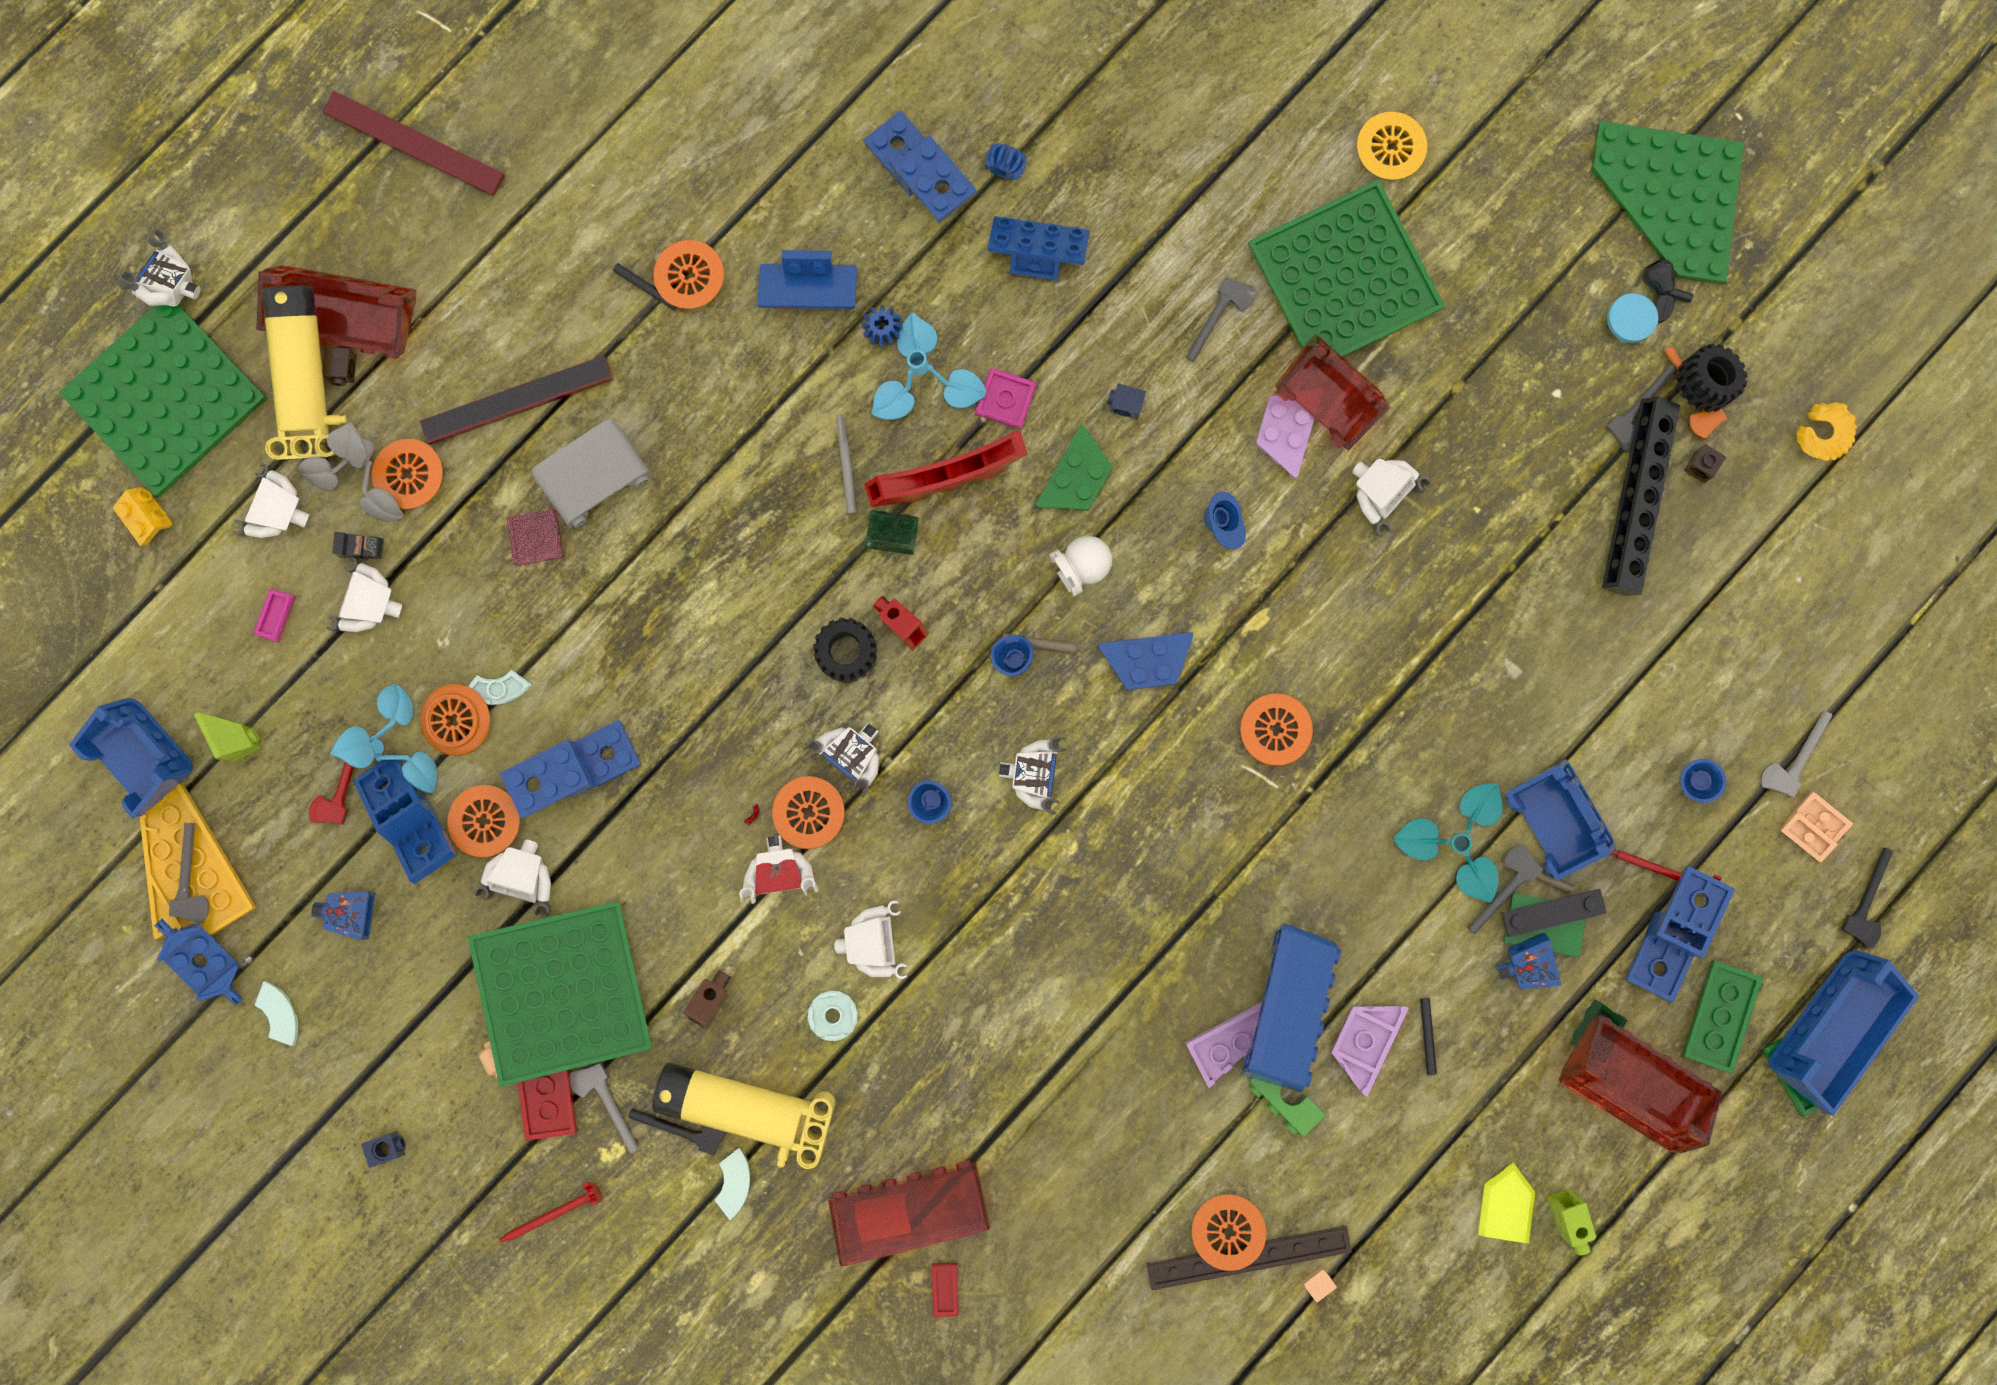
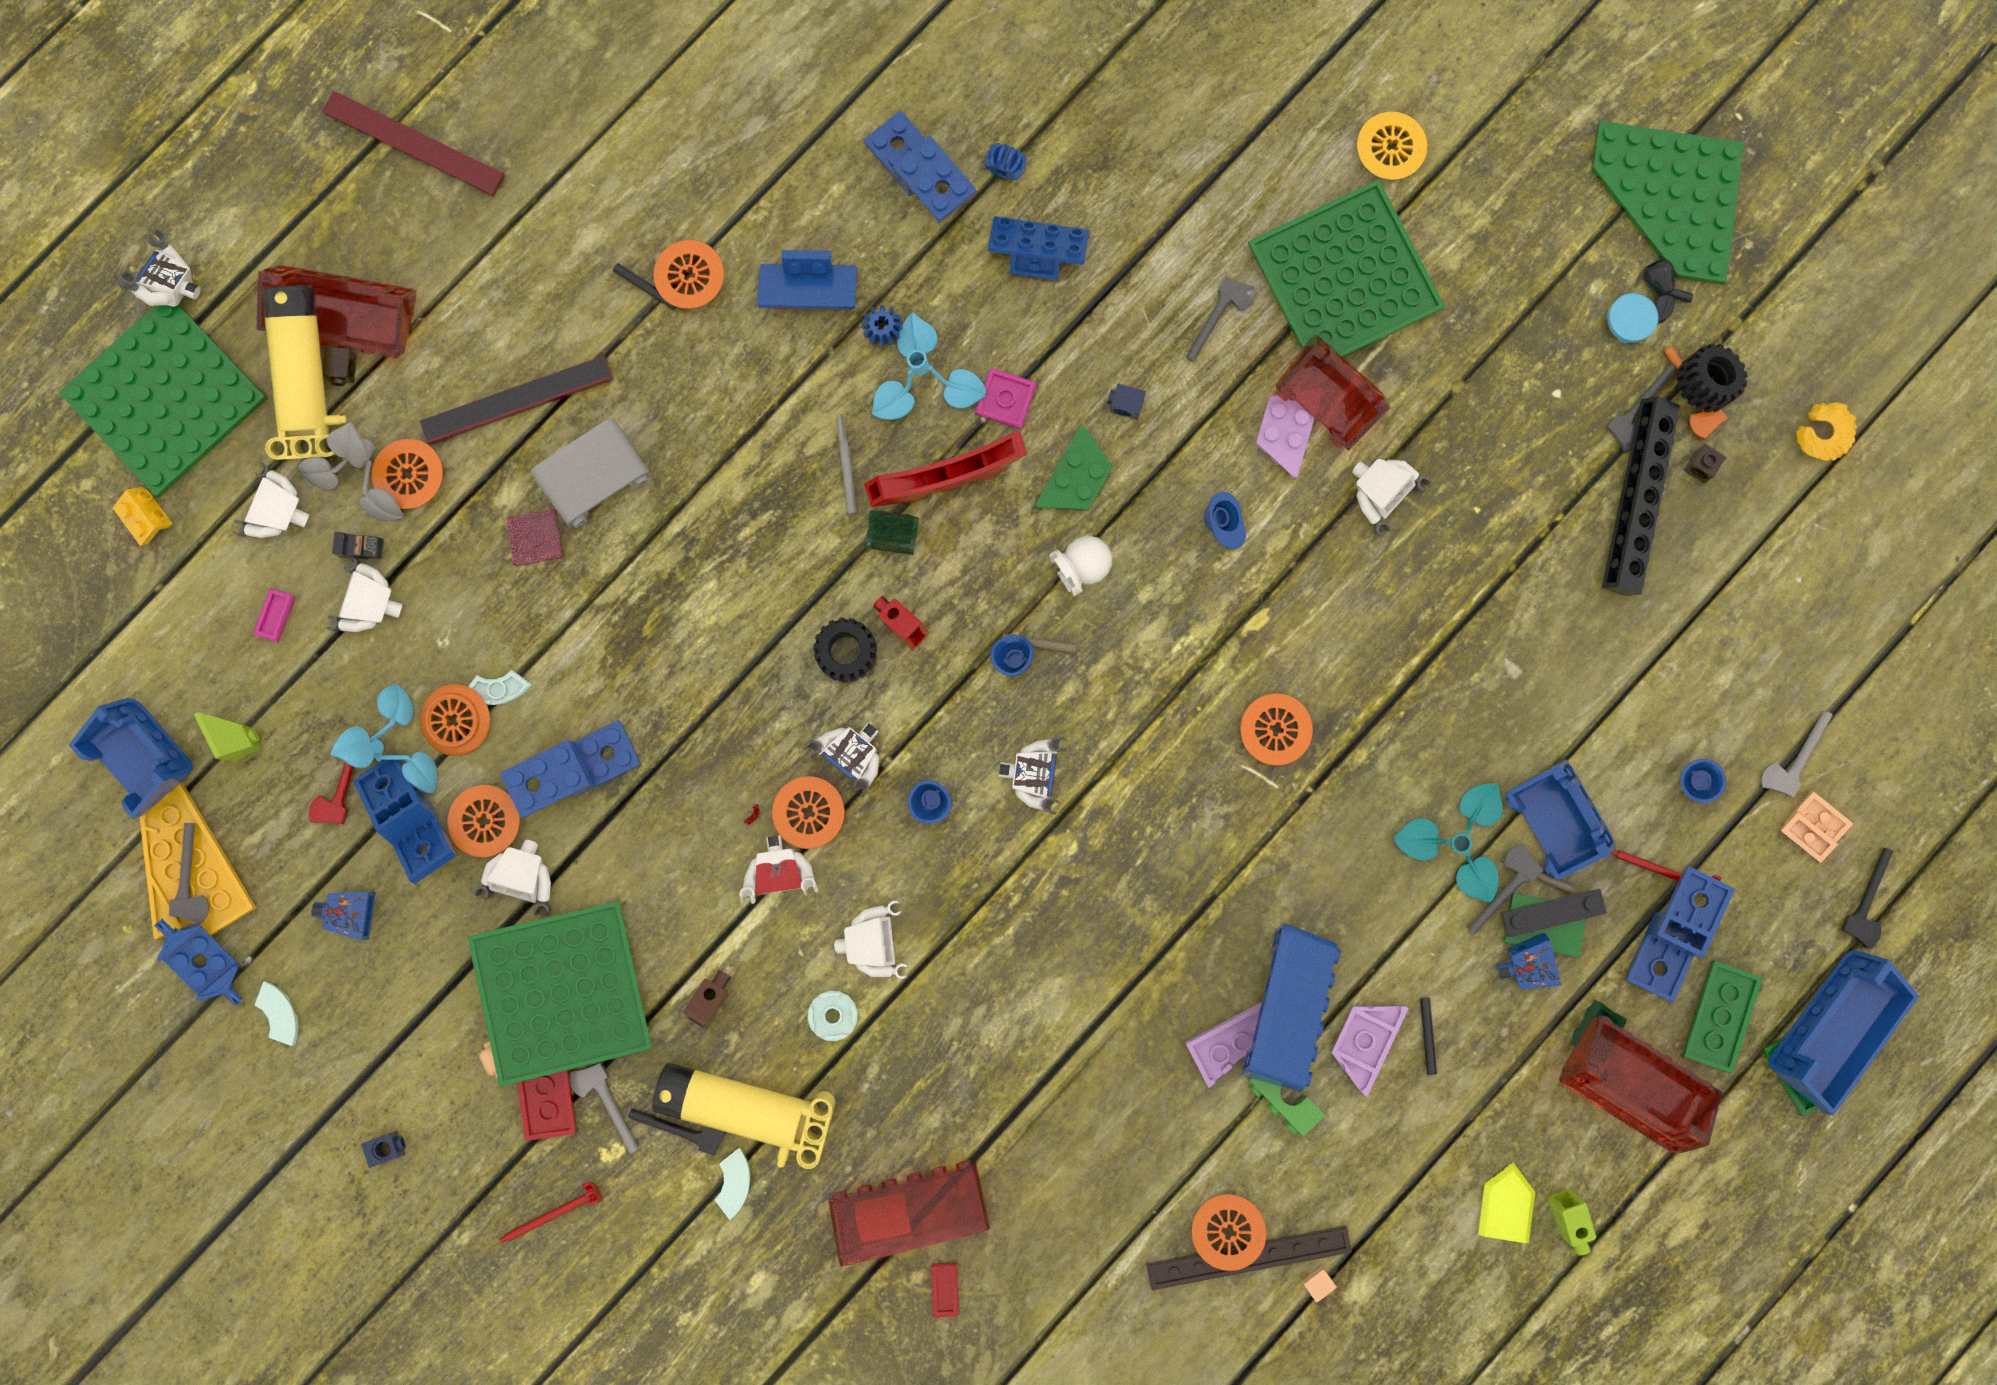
blue wing [1098,632,1193,690] -> none

